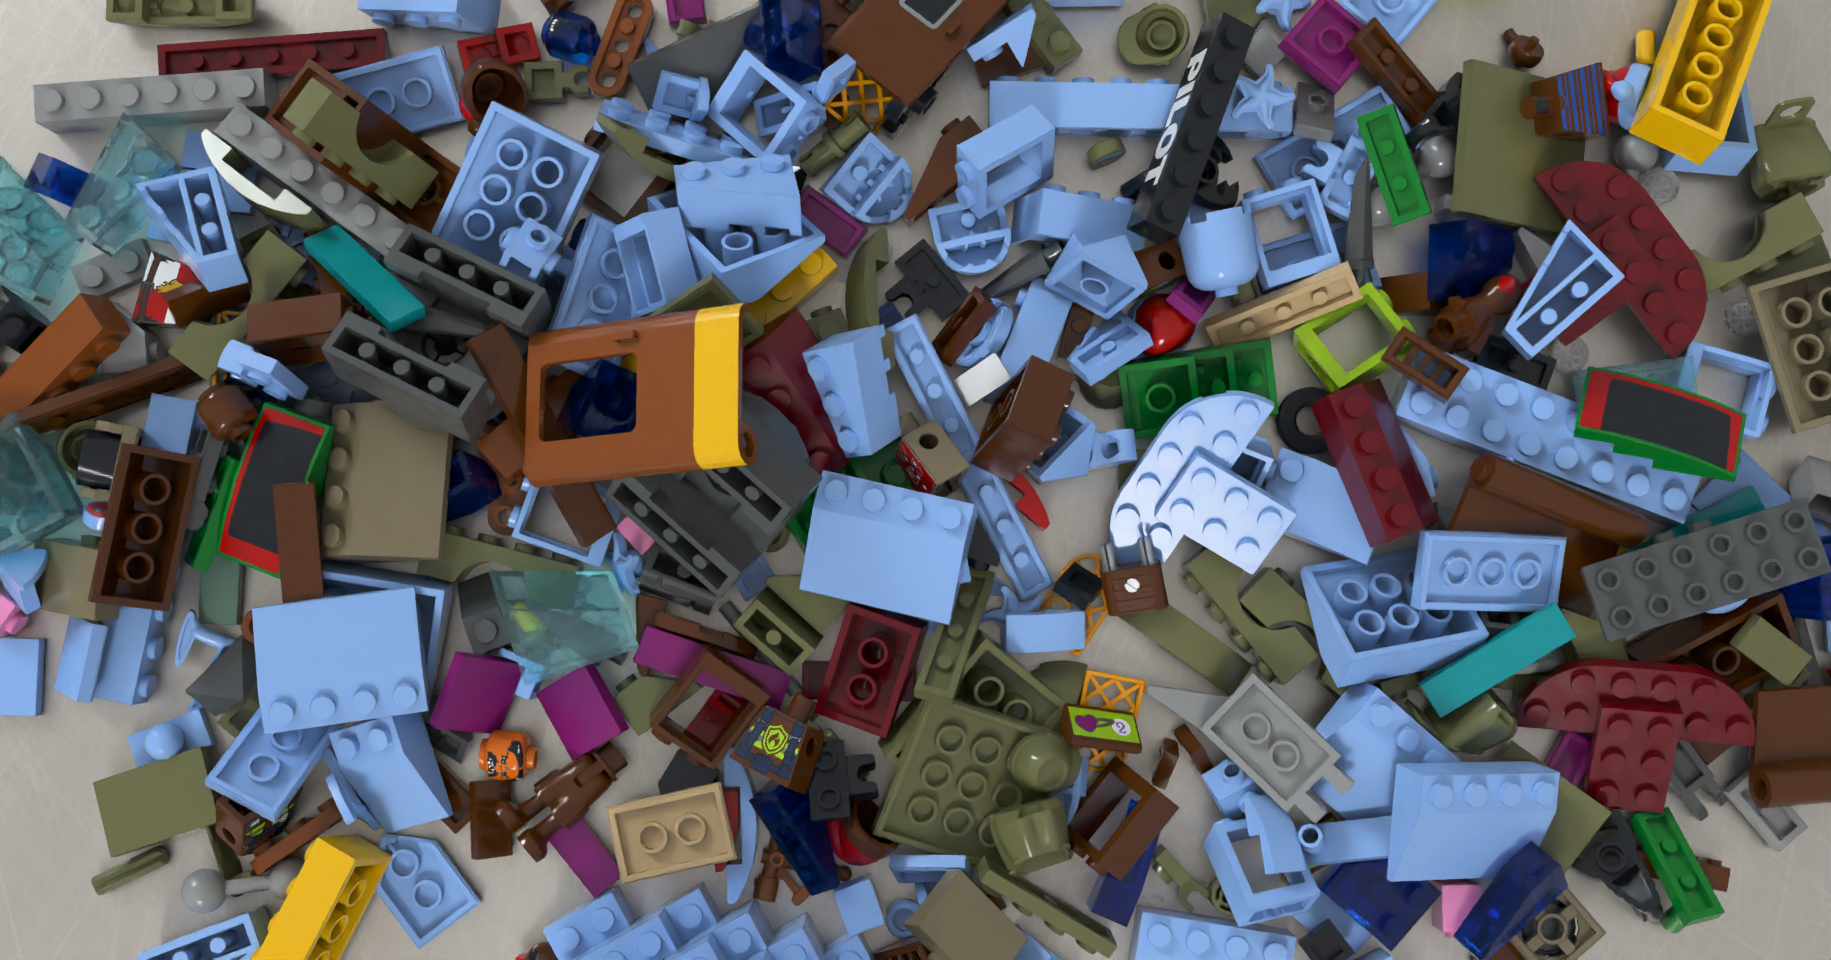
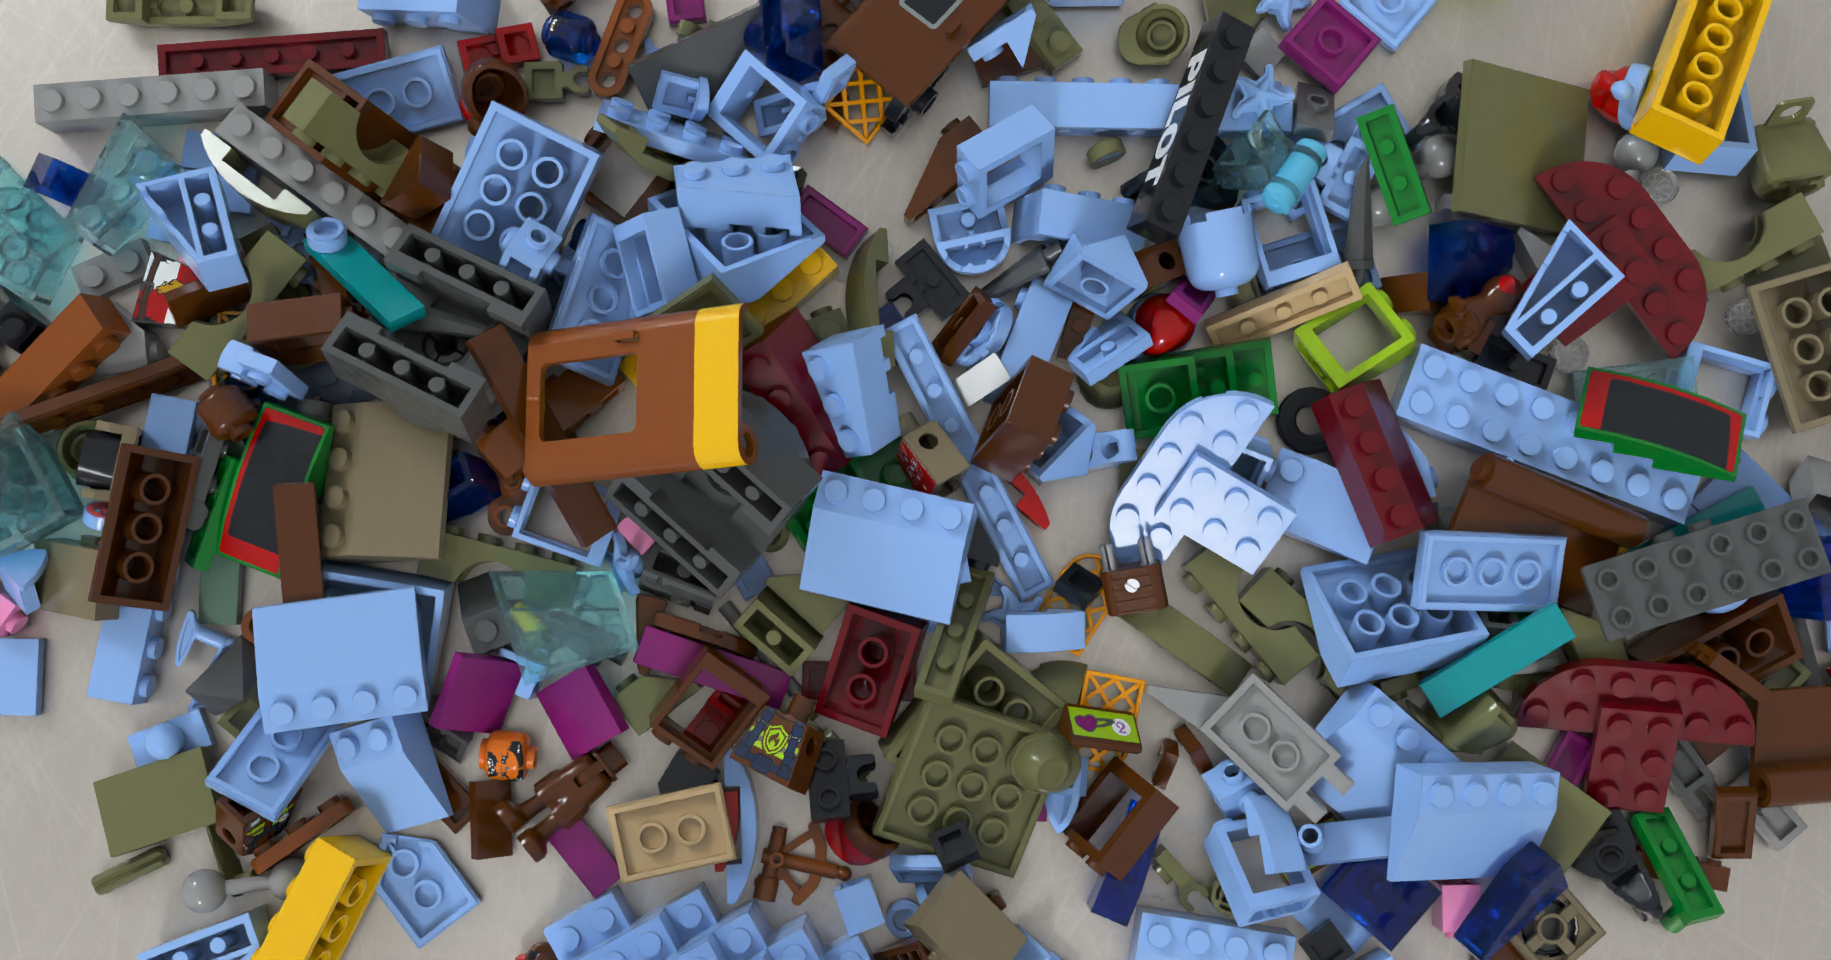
light blue tile [54,616,108,703] -> none
light blue piece [323,746,382,831] -> none
clear blue slope [557,359,637,437] -> none
clear blue slope [749,780,840,896] -> none
olive pin [798,111,871,178] -> none
light blue slope [819,131,913,224] -> none
olive plate [976,855,1117,958] -> none
olive piece [989,795,1074,879] -> none
reddish brown tile [1345,17,1437,127] -> none
reddish brown slope [1381,326,1470,404] -> none
reddish brown piece [1503,28,1544,68] -> none
reddish brown torso [1520,62,1611,142] -> none
yellow arm [1635,30,1656,68] -> none
olive tile [1729,613,1812,687] -> none
none -> light blue tile [306,217,348,253]
none -> reddish brown slope [381,134,453,220]
none -> black plate [928,819,981,874]
none -> clear light blue piece [1212,110,1327,215]
none -> reddish brown tile [1688,640,1773,705]
none -> reddish brown tile [1708,786,1758,859]

